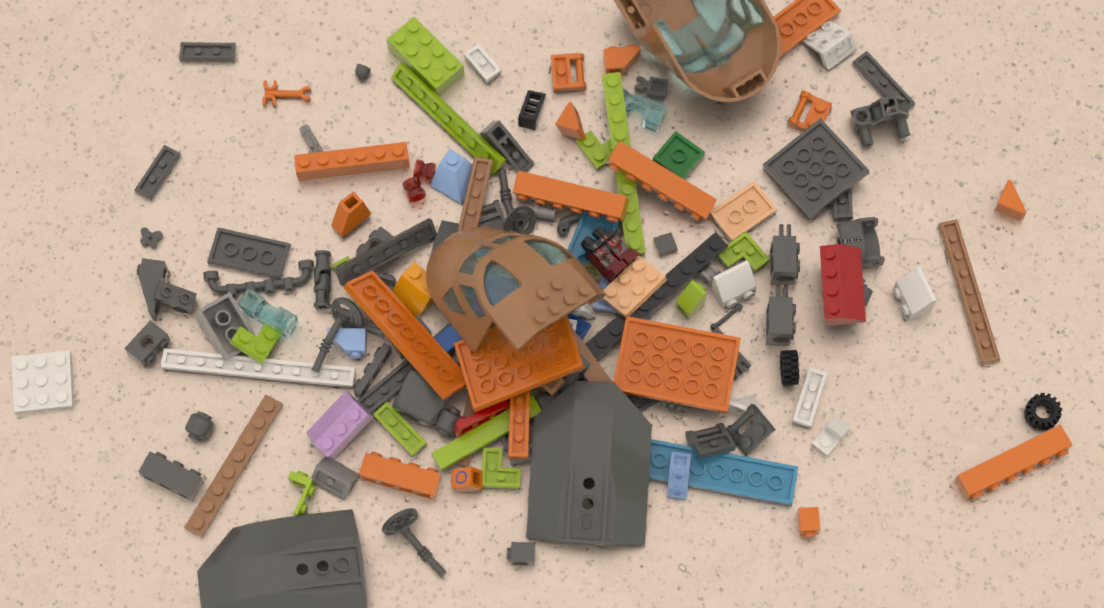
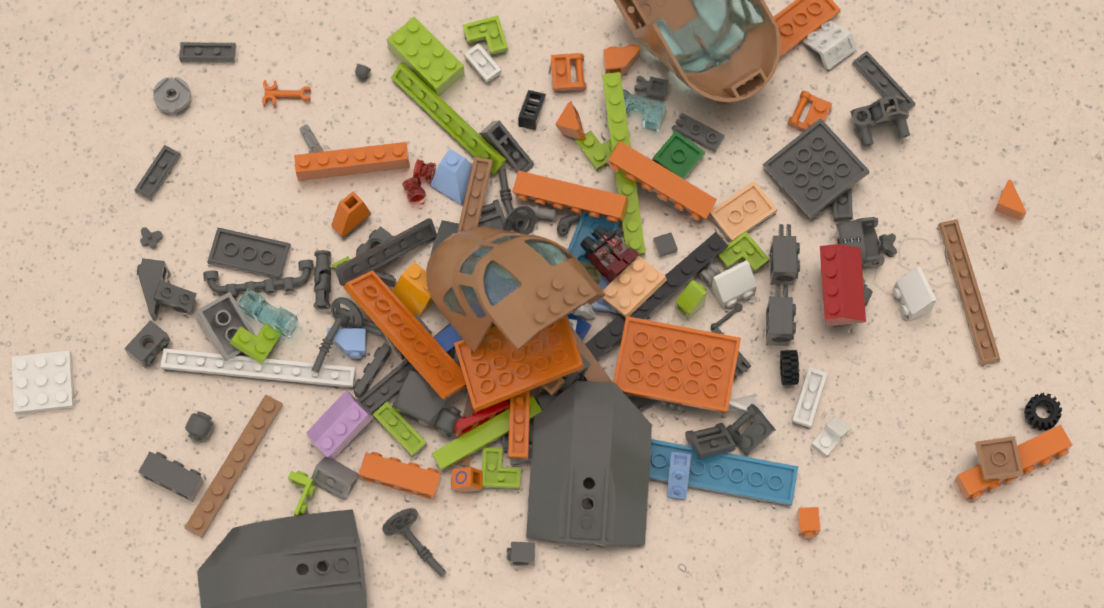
none -> light grey plate [153,77,192,115]
none -> lime plate [463,16,508,55]
none -> dark grey hinge [672,113,725,153]
none -> dark grey piece [879,233,897,256]
none -> medium nougat plate [975,436,1023,482]

